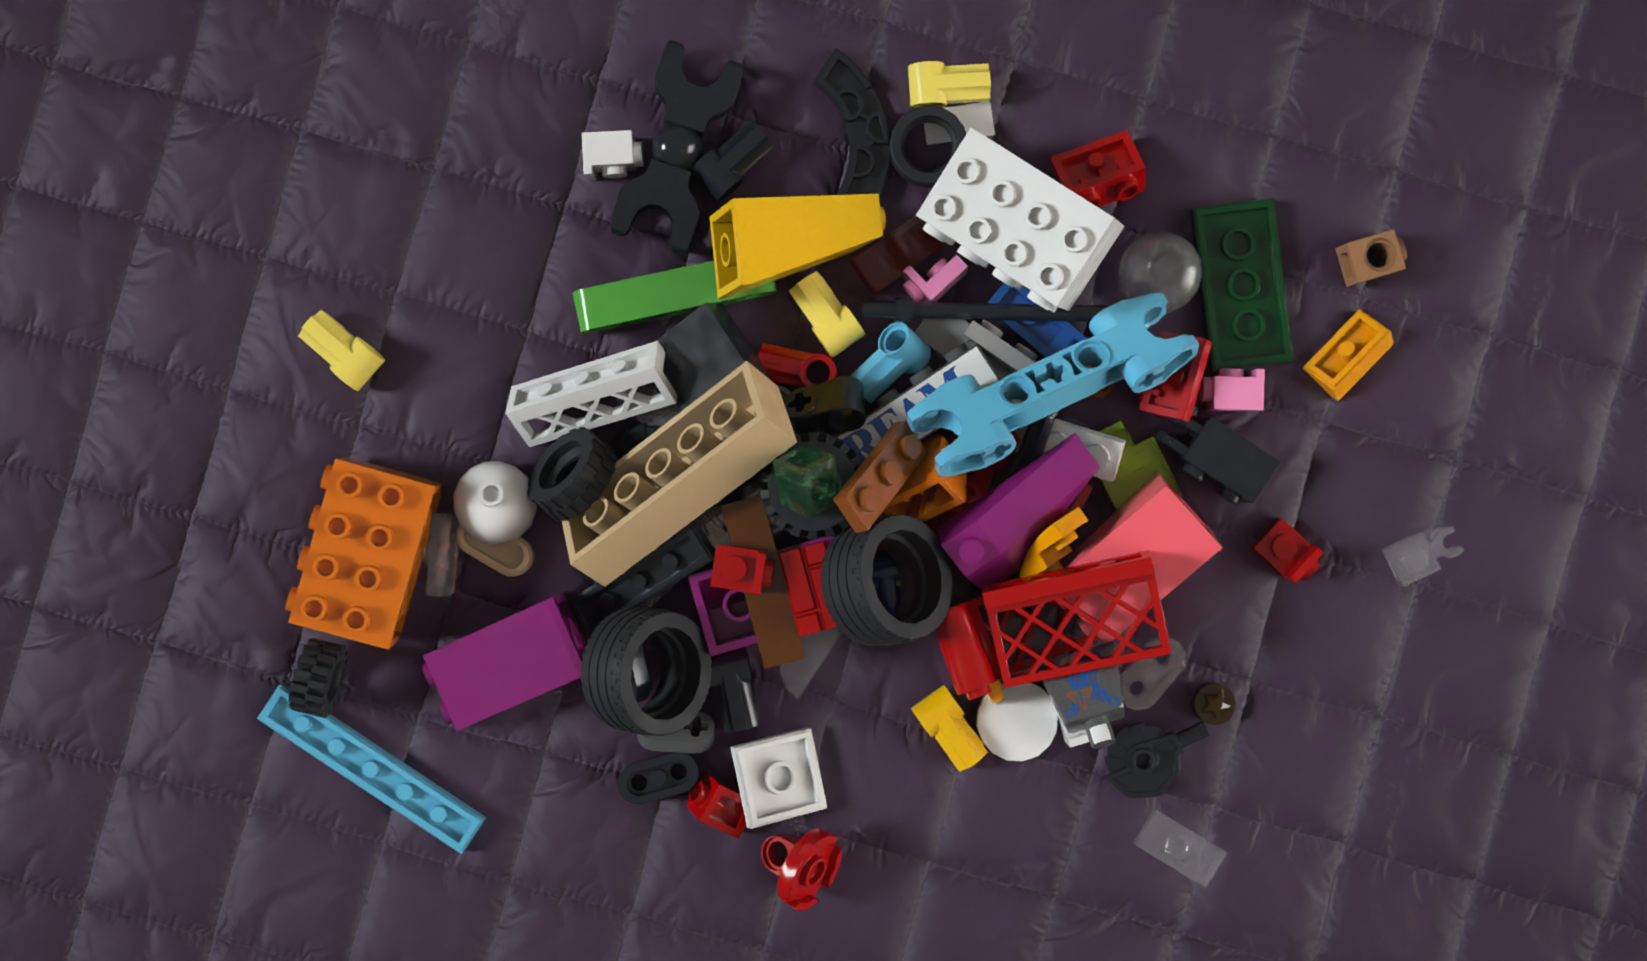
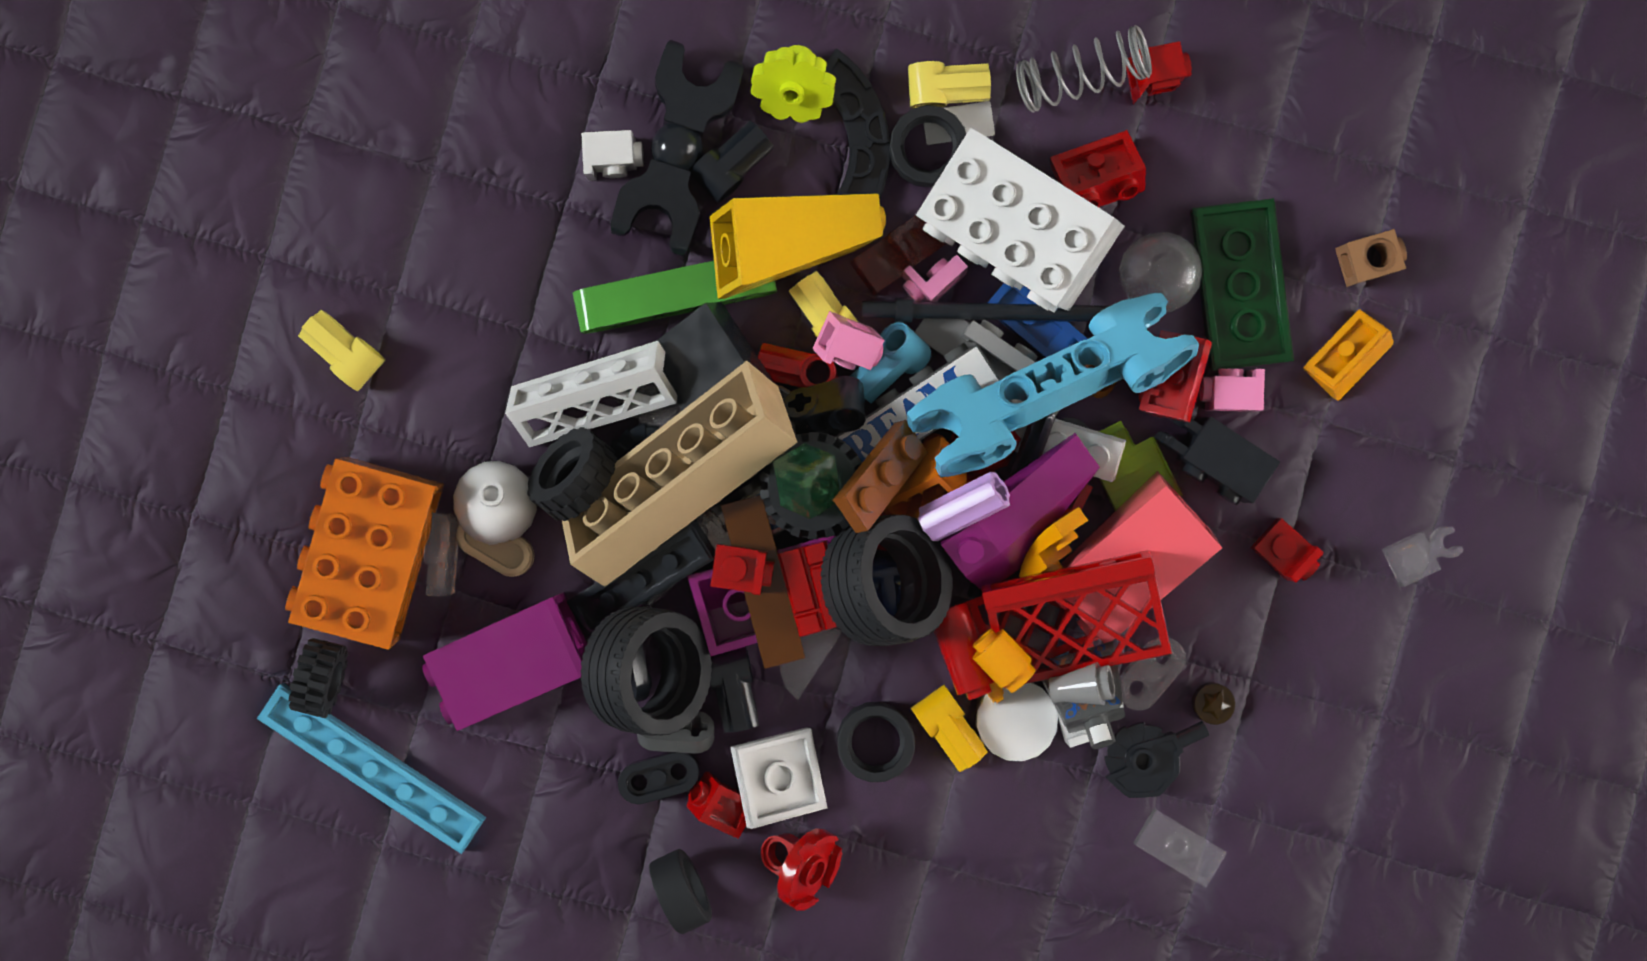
none -> black tyre [649,848,712,934]
none -> neon yellow plant [751,45,836,123]
none -> bright pink brick [813,311,885,370]
none -> black tyre [837,701,915,783]
none -> lavender axle [918,472,1010,541]
none -> light orange brick [973,629,1036,693]
none -> light grey piece [1016,25,1152,113]
none -> light grey cone [1049,662,1115,705]
none -> red window [1126,41,1192,105]

